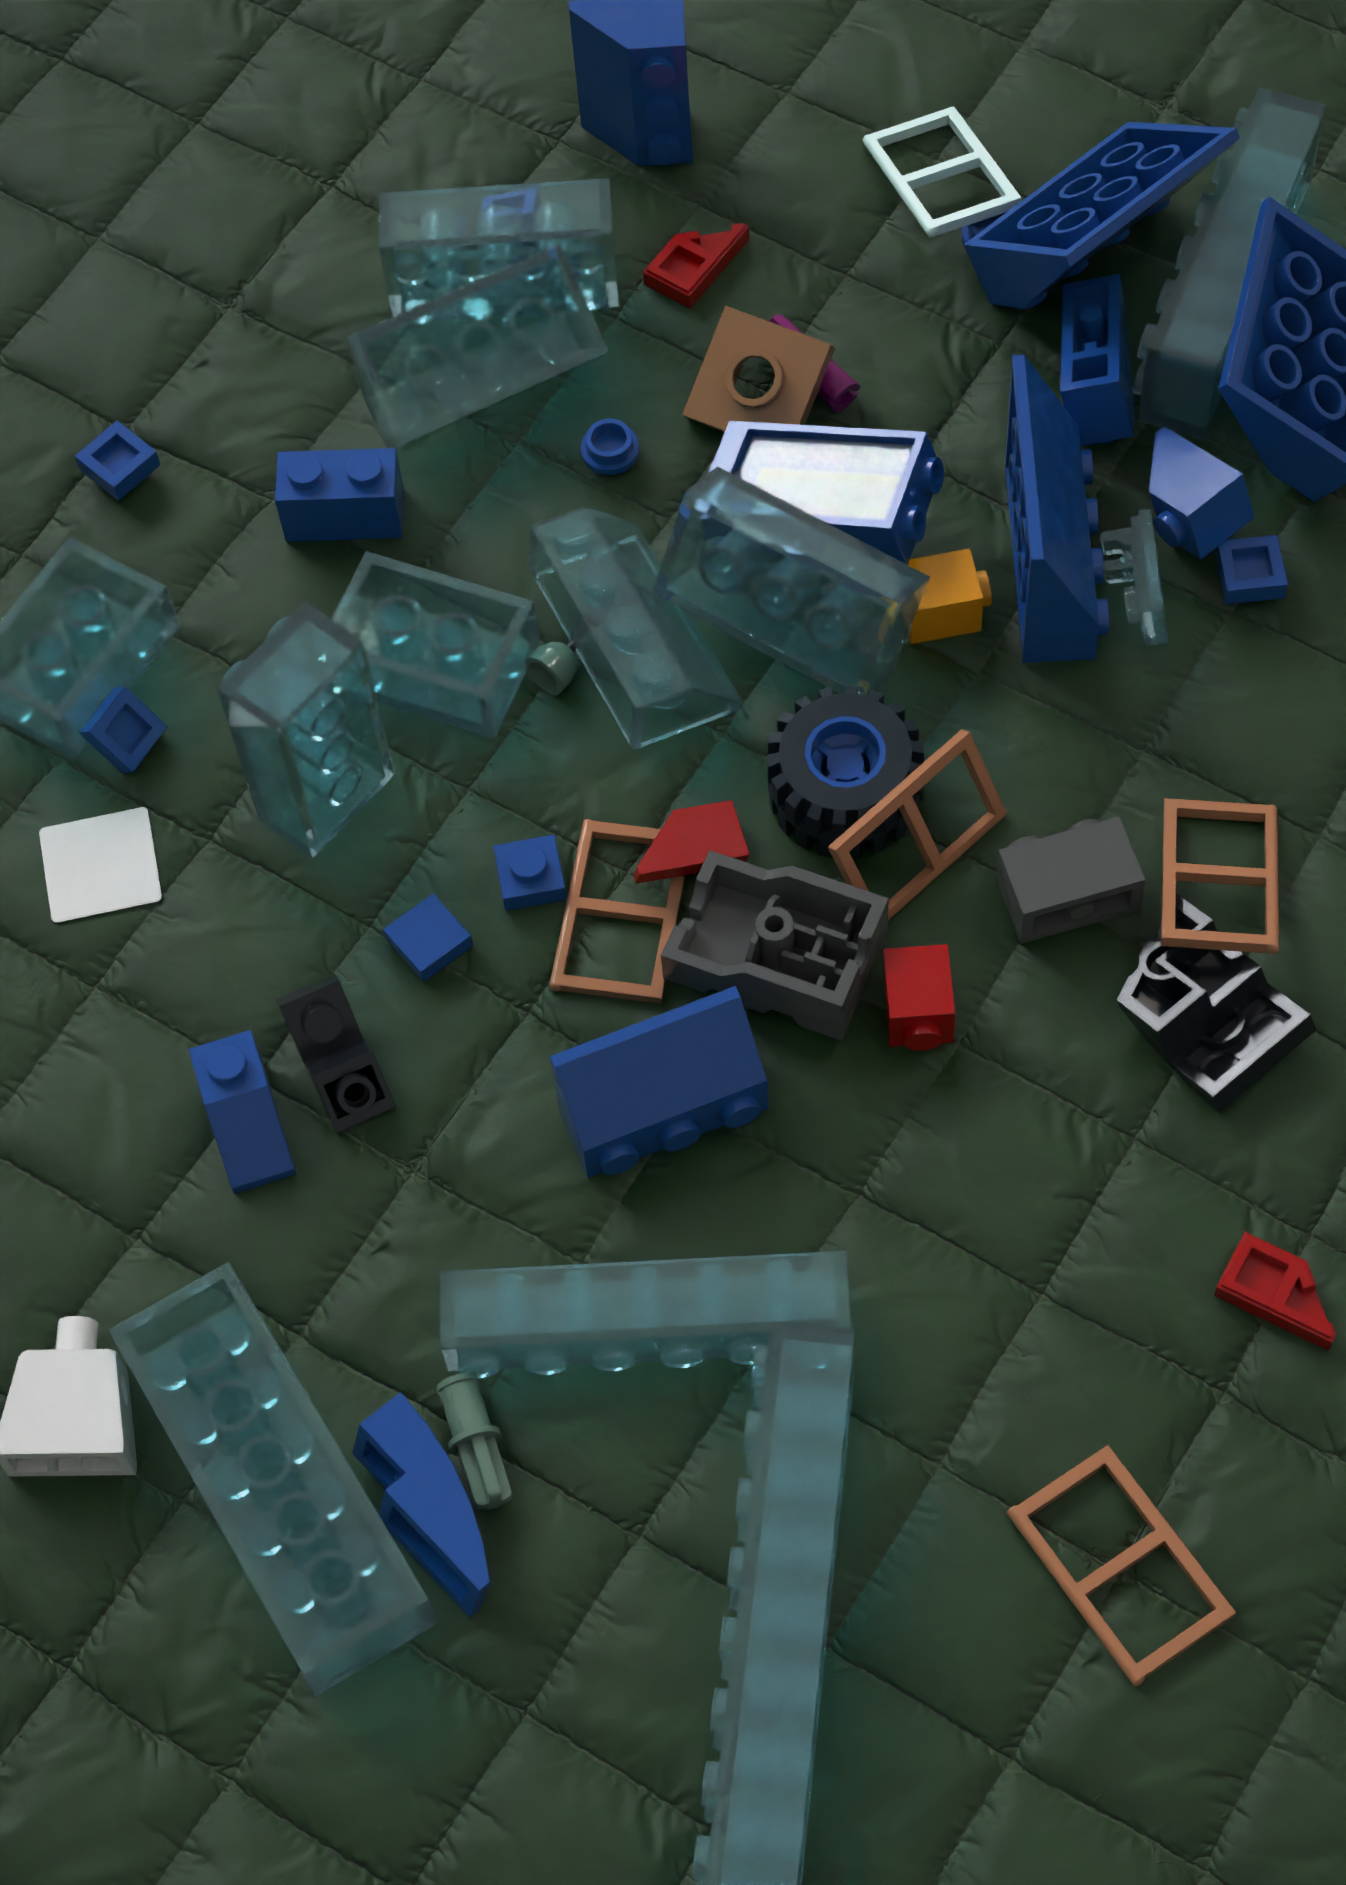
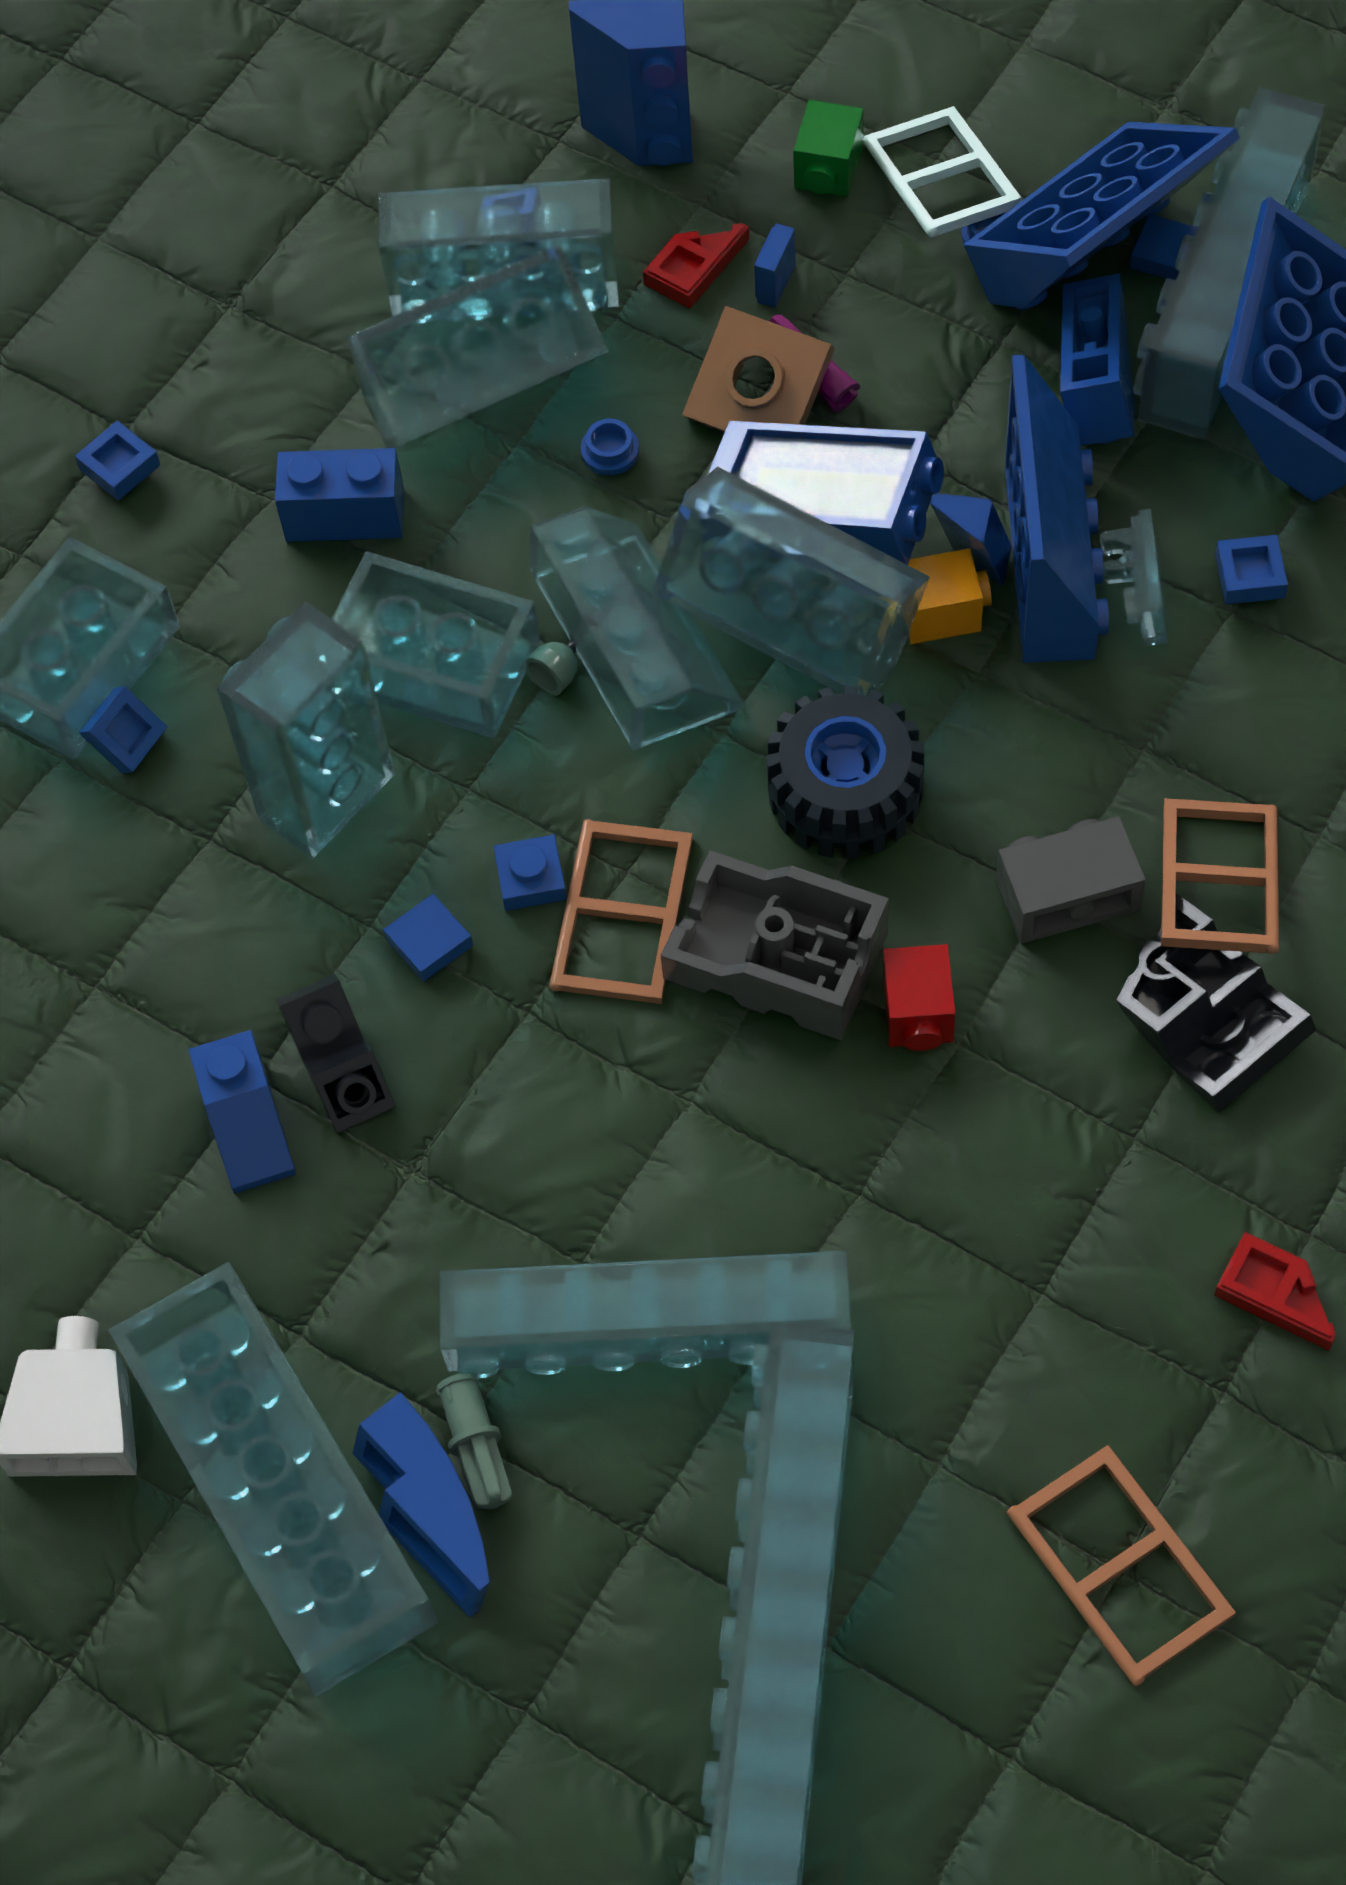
white sticker [39,807,162,923] -> none
blue slope [549,986,769,1178] -> none
red tile [633,800,750,884] -> none
nougat window [828,729,1007,921] -> none
blue slope [1149,426,1255,560] -> none
none -> blue tile [754,223,796,308]
none -> green brick [793,100,864,197]
none -> blue slope [931,493,1012,585]
none -> blue tile [1130,214,1204,283]

